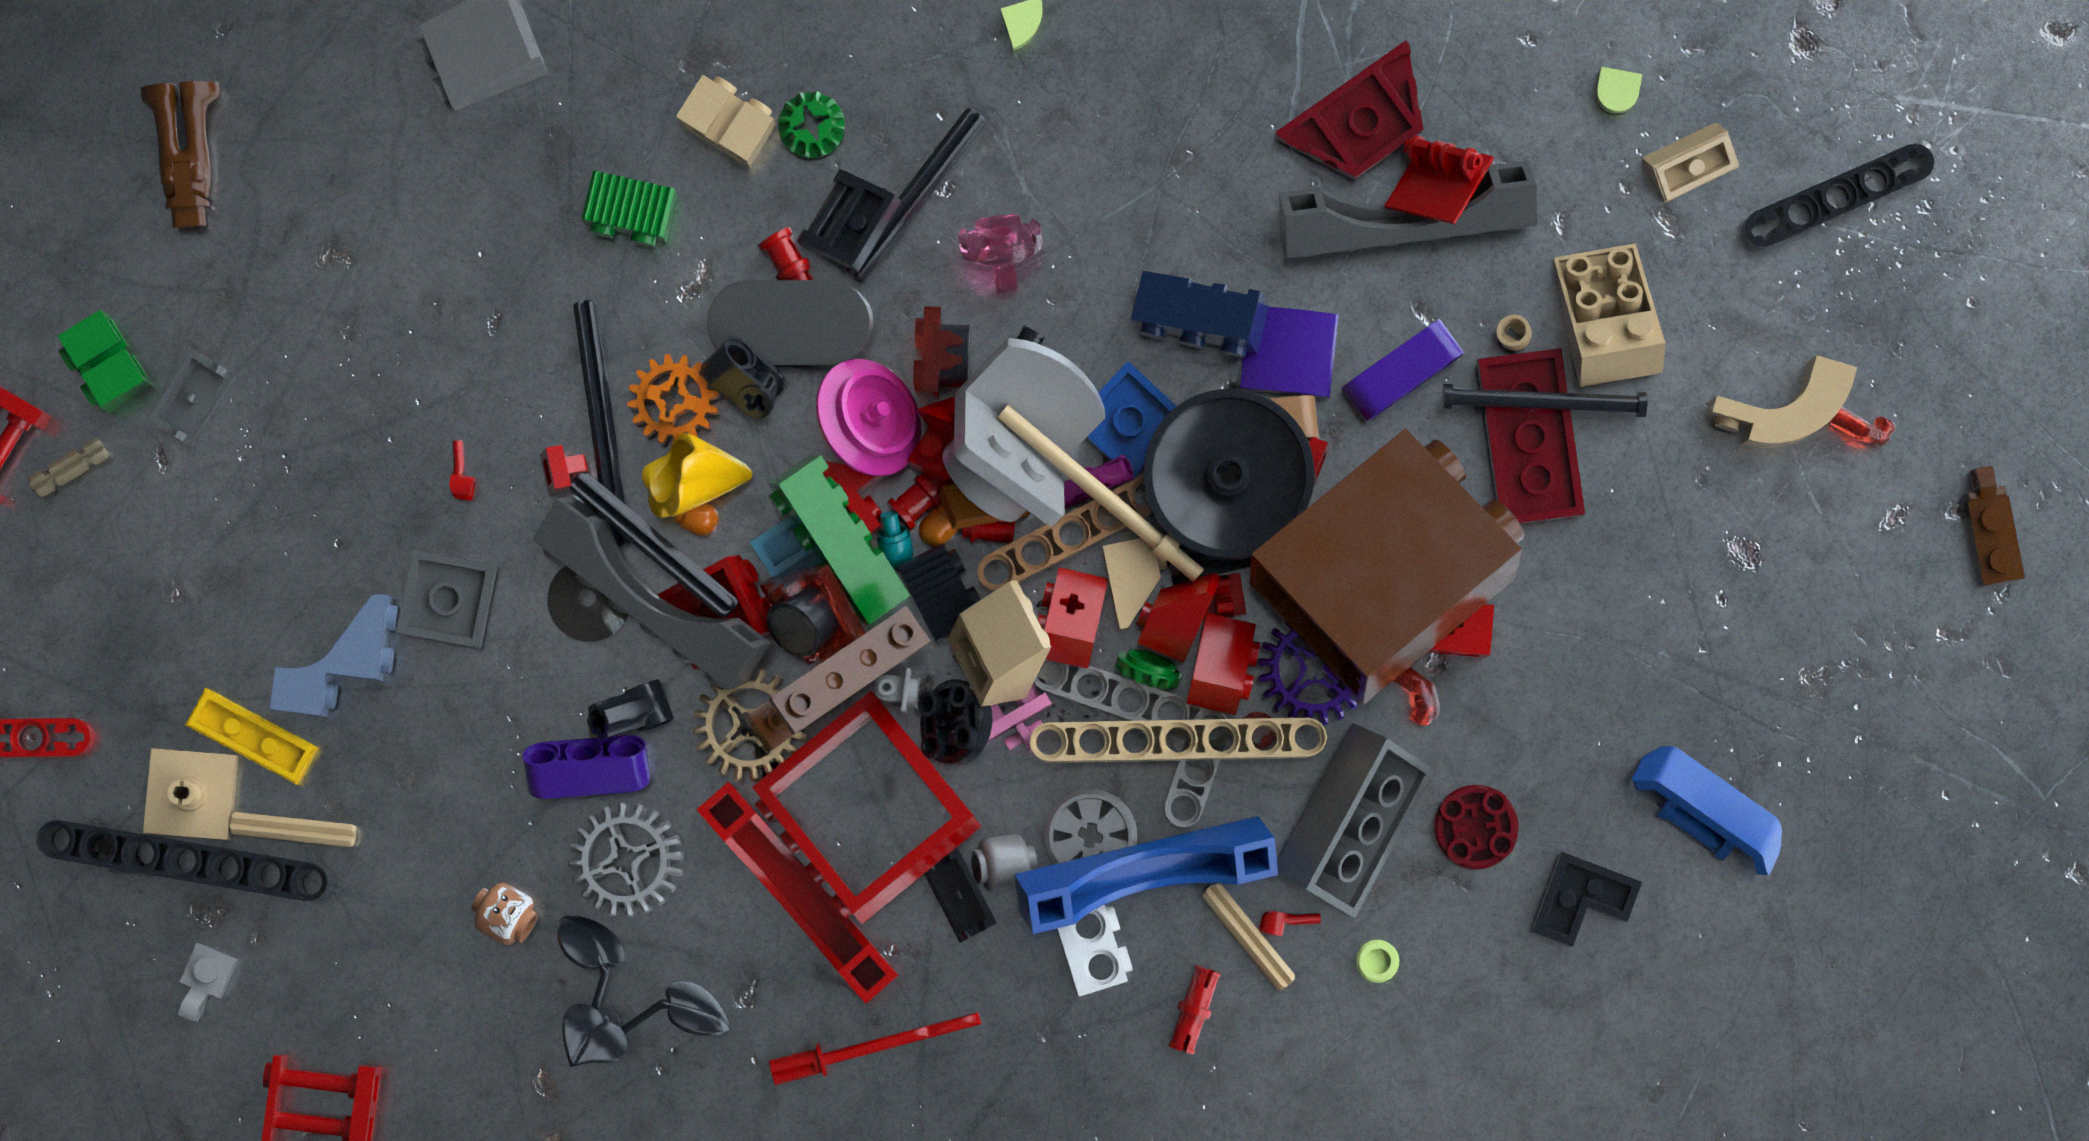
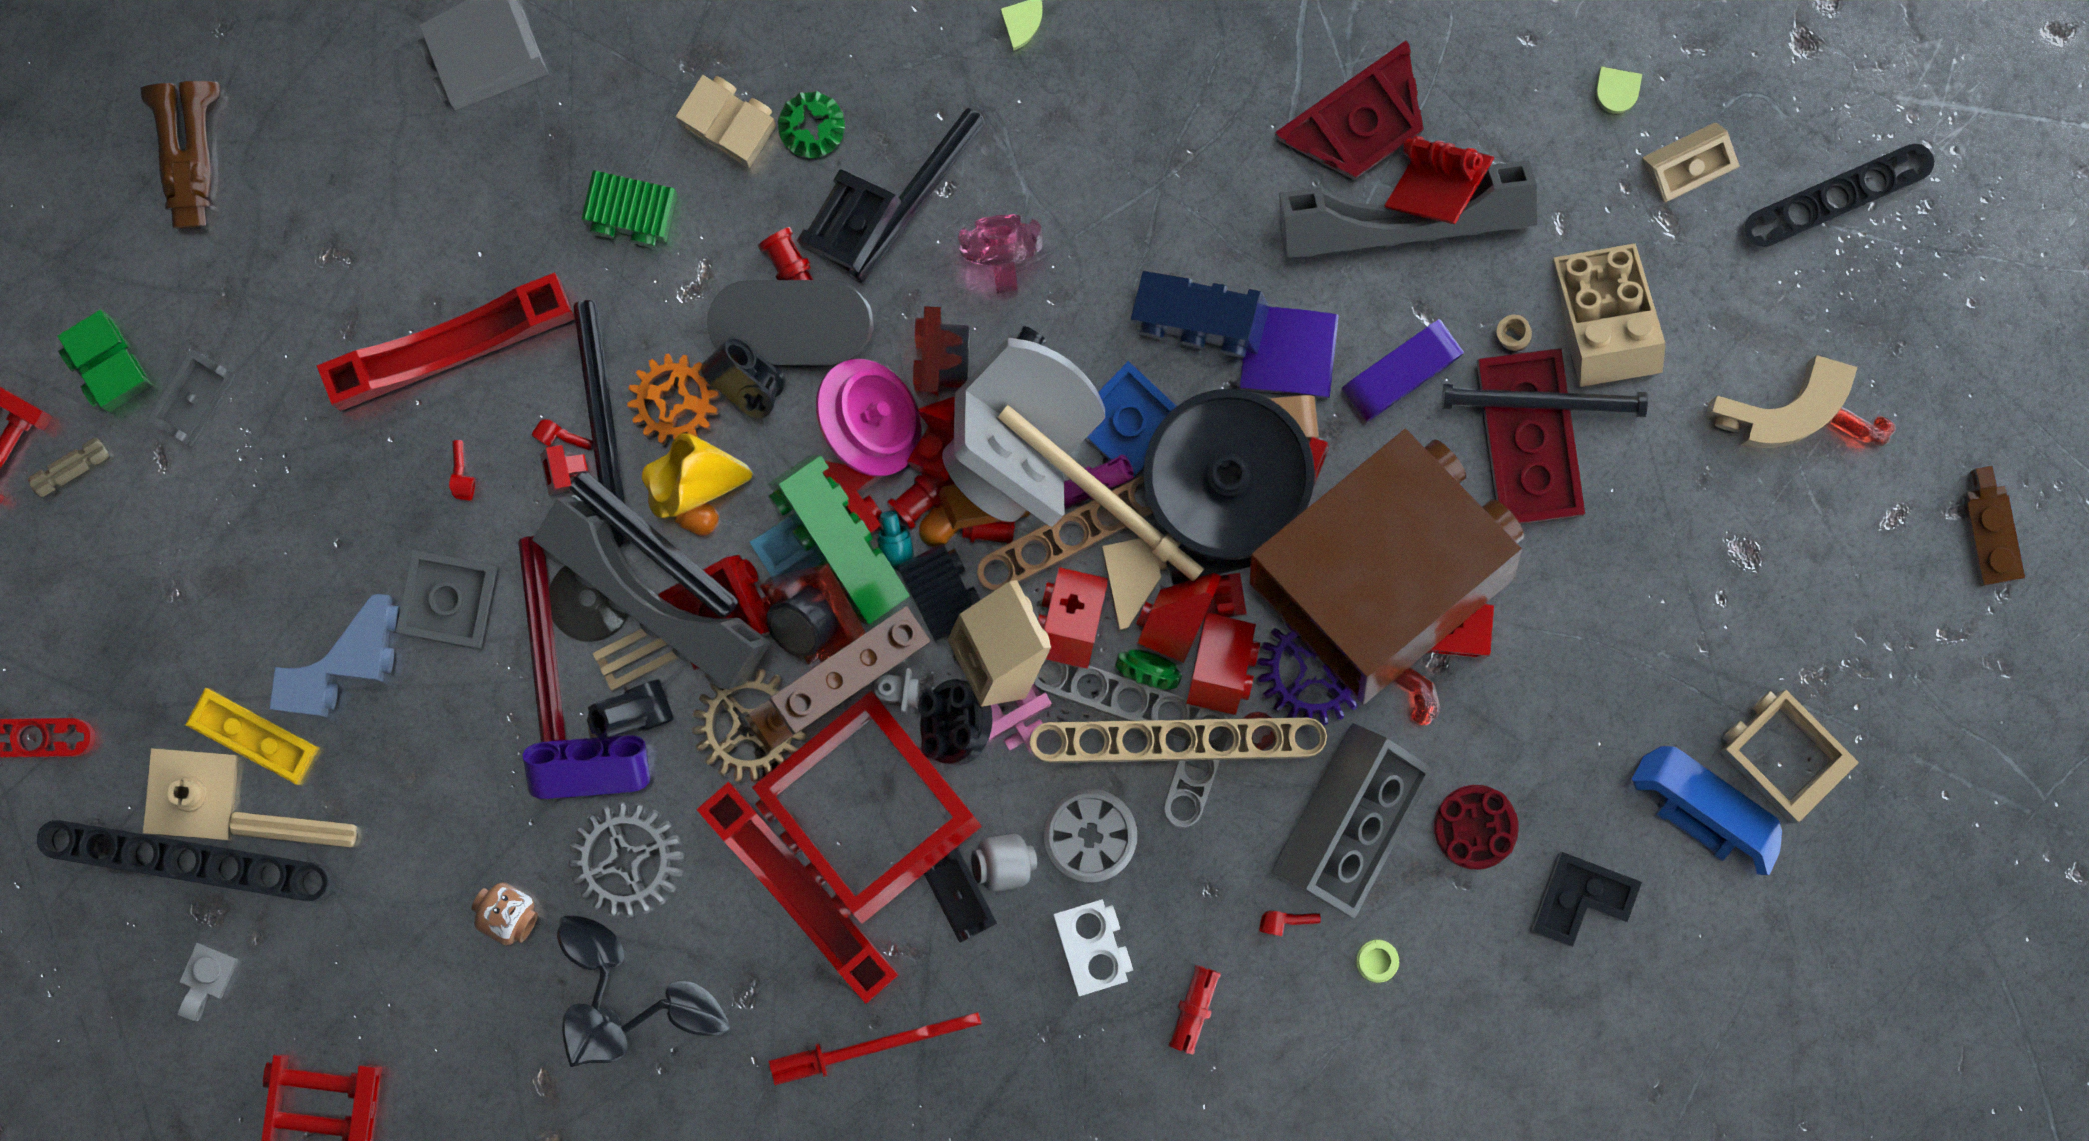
blue arch [1014,816,1279,934] -> none
tan axle [1202,883,1295,990] -> none
none -> red arch [316,272,575,411]
none -> dark red axle [518,536,566,742]
none -> red hand [532,419,593,451]
none -> tan tile [592,629,679,692]
none -> tan window [1720,690,1859,823]

